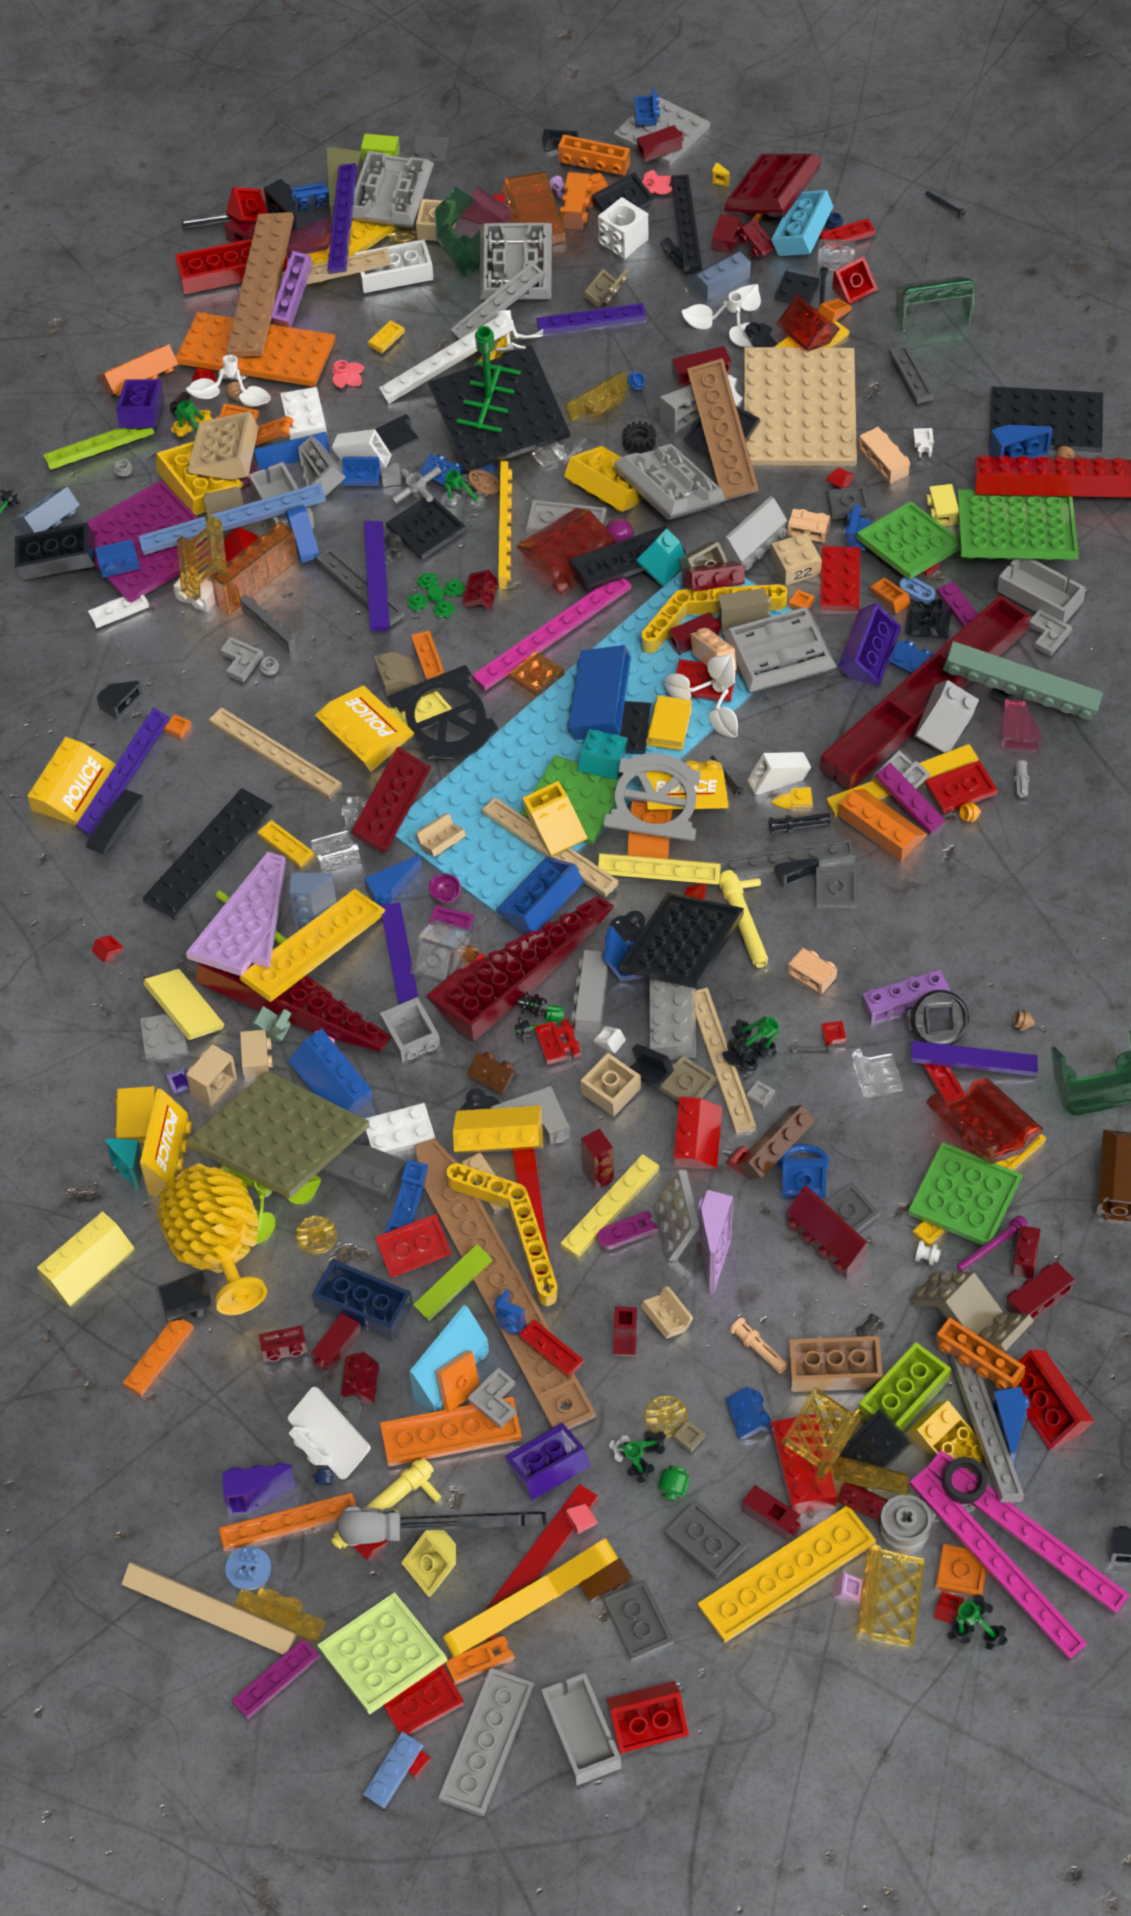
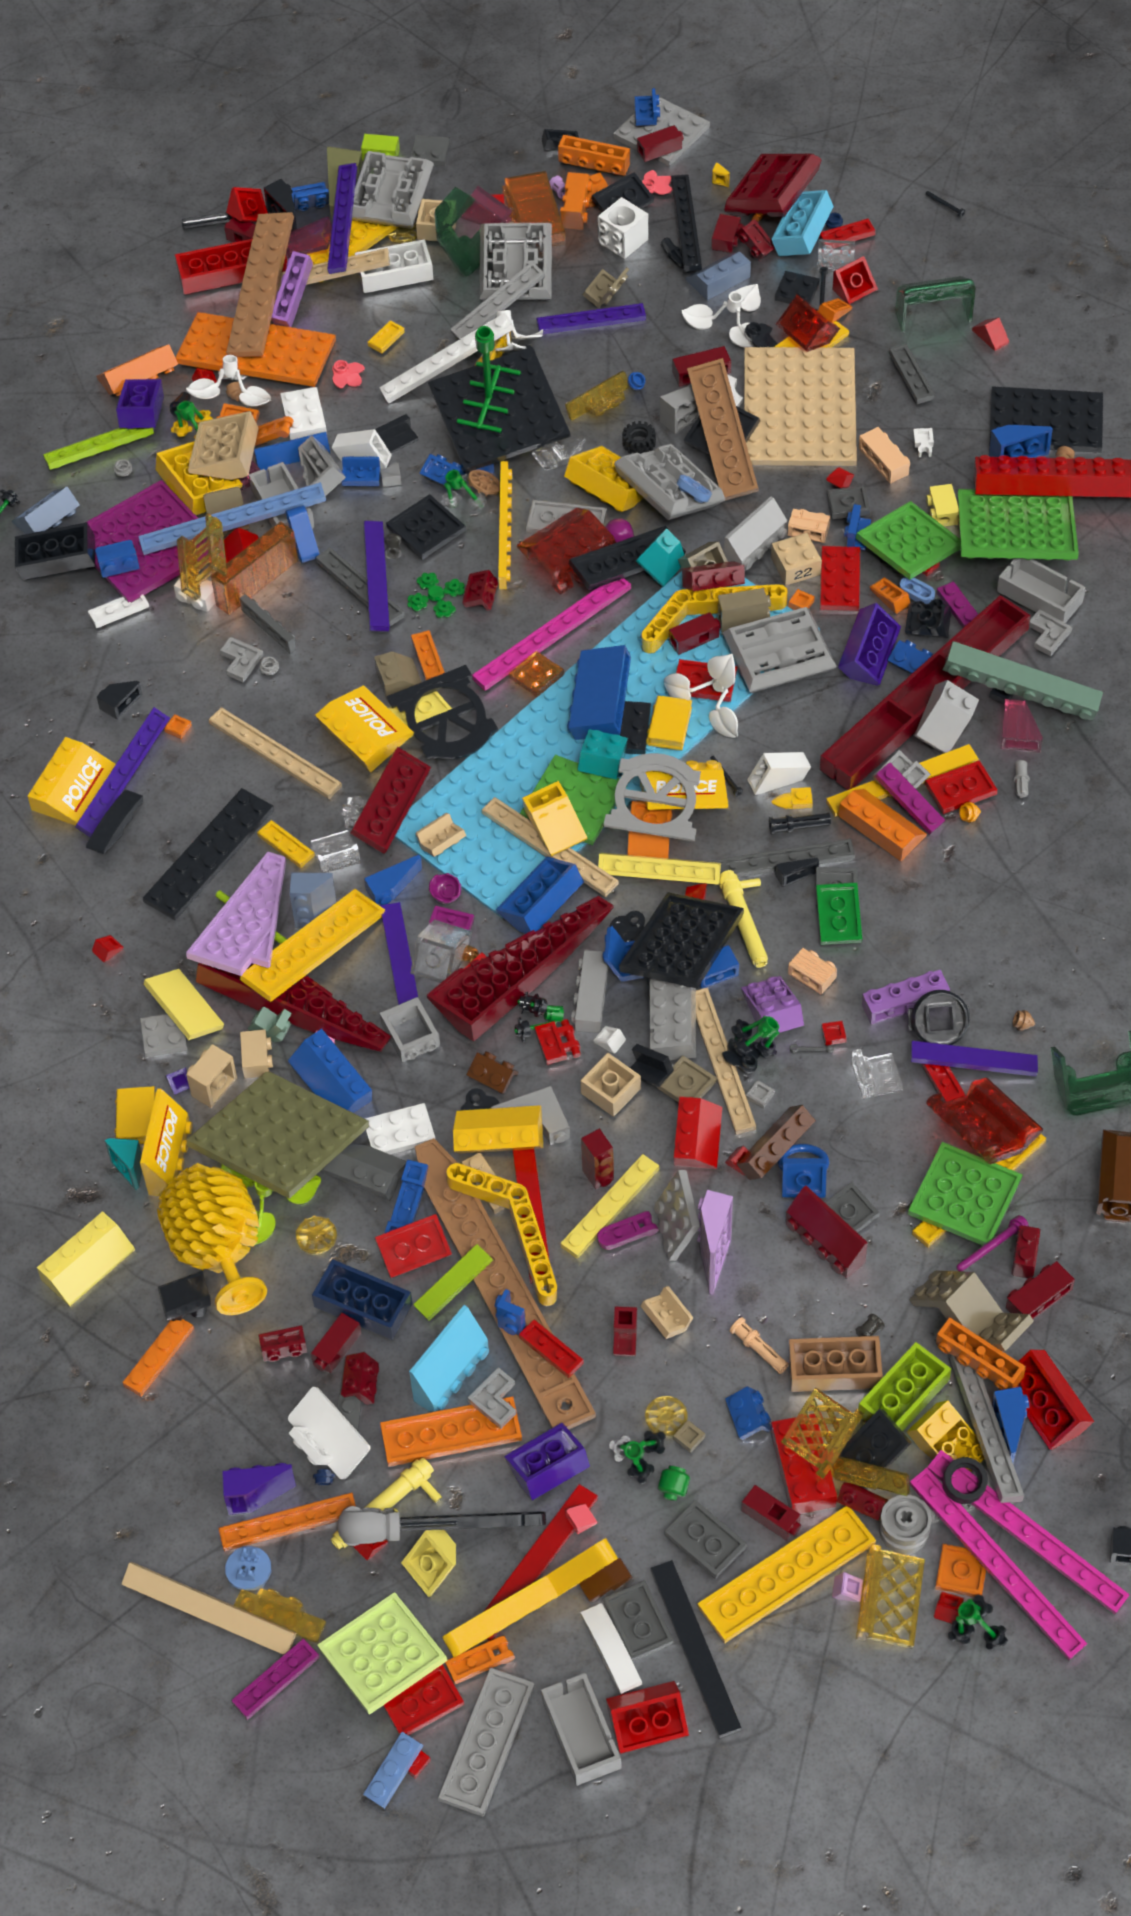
light grey bar [392,466,442,504] -> none
orange plate [435,1350,480,1412] -> none
light nougat brick [691,628,736,670] -> none
white wheel [915,1240,941,1266] -> none
none -> white slope [580,1603,642,1694]
none -> black tile [651,1560,742,1739]
none -> medium blue plate [677,475,712,503]
none -> blue slope [699,945,739,989]
none -> medium lavender slope [741,976,804,1033]
none -> green plate [816,883,863,945]
none -> slope [972,317,1009,351]

